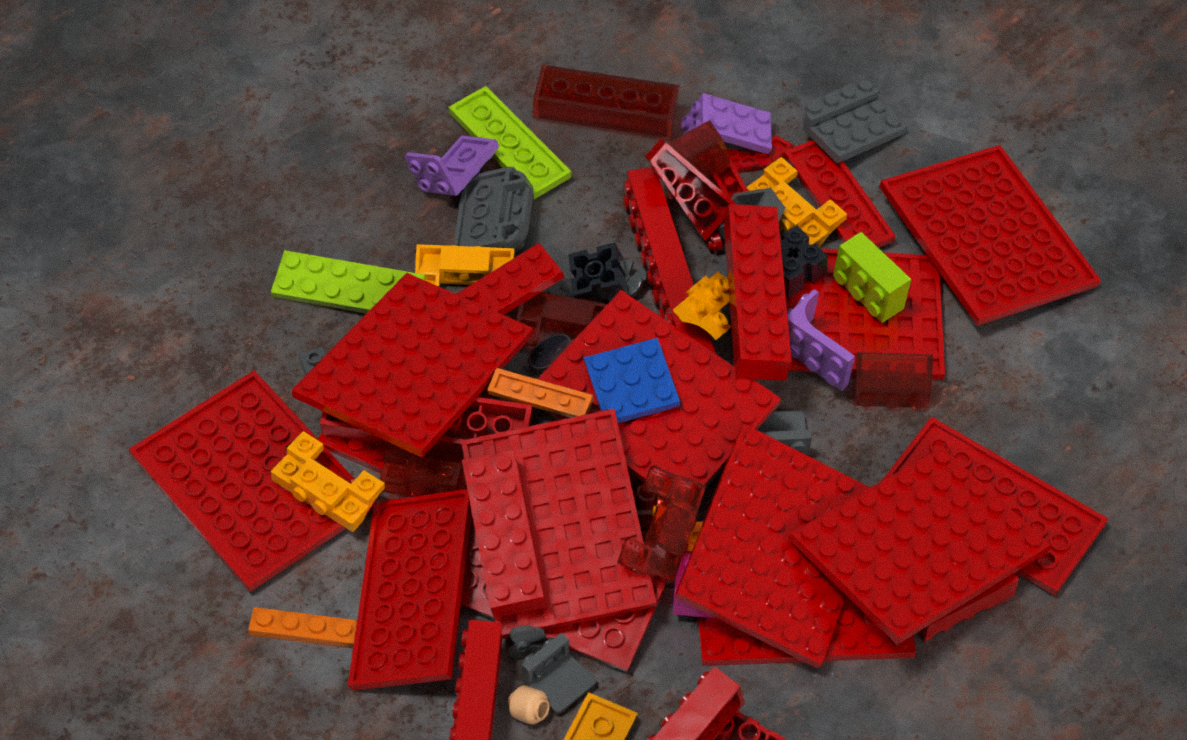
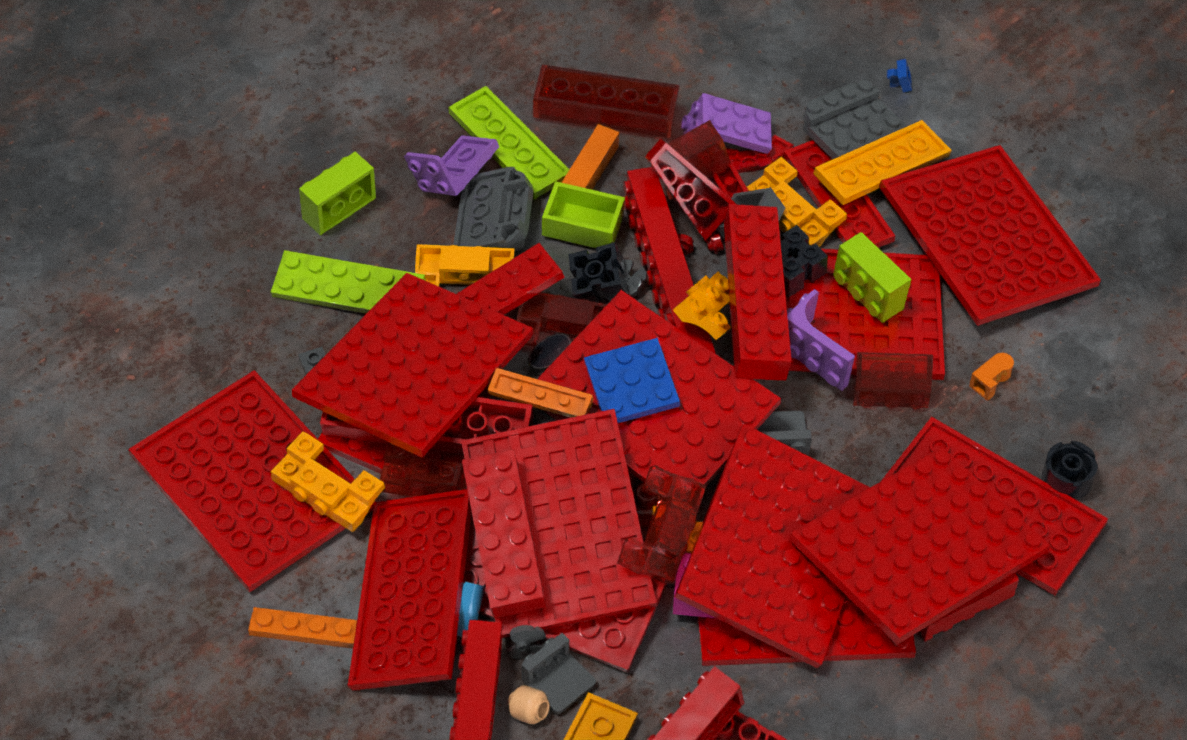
none -> lime brick [299,151,376,236]
none -> dark azure brick [457,581,486,637]
none -> lime piece [542,181,625,248]
none -> orange brick [561,124,619,190]
none -> red plate [678,234,694,256]
none -> light orange plate [813,120,952,205]
none -> blue tile [887,59,912,93]
none -> orange leg [969,352,1014,401]
none -> black brick [1042,441,1098,500]

